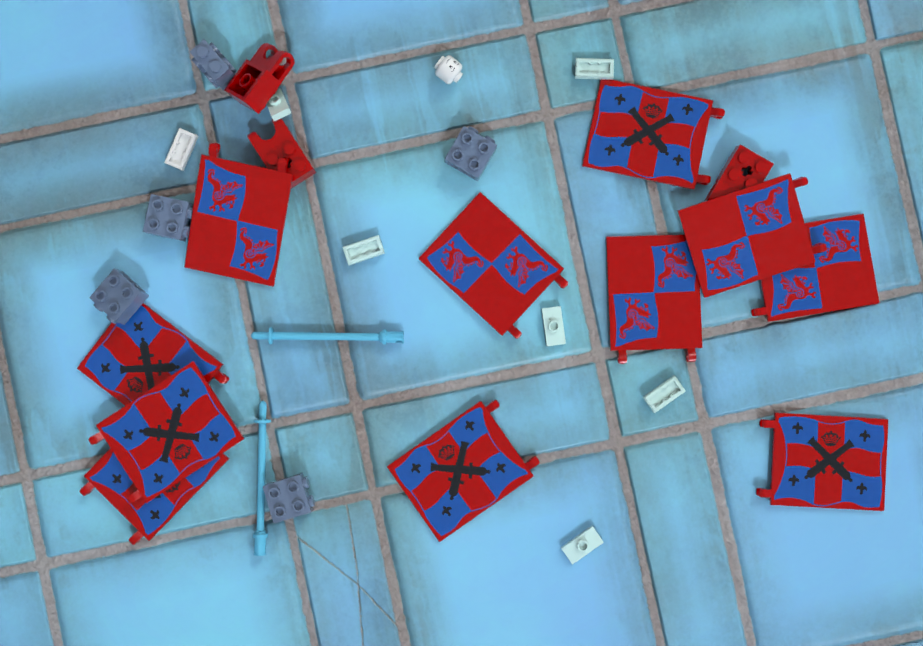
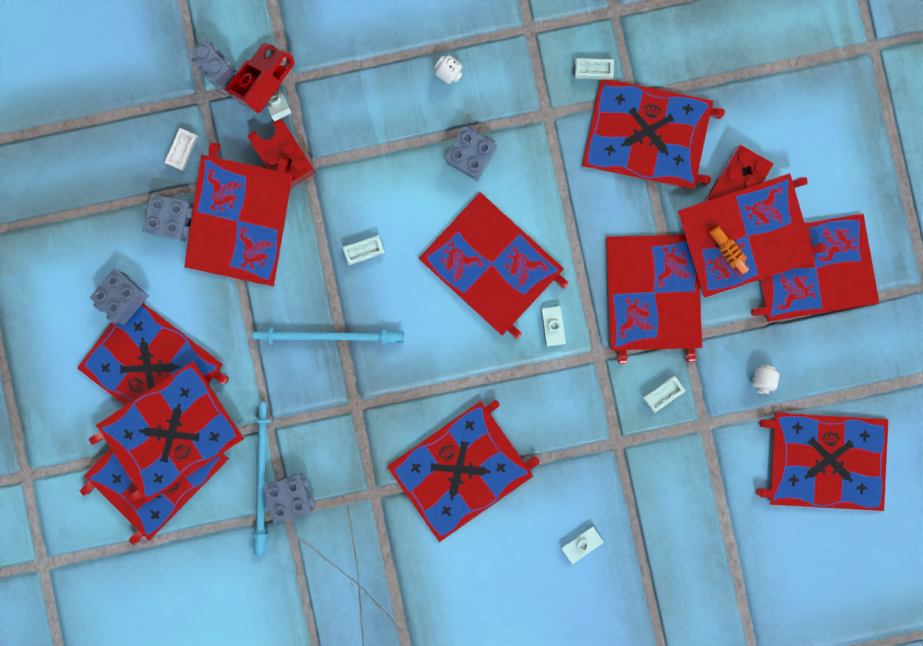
none -> orange hinge [709,226,749,274]
none -> white head [752,365,780,395]

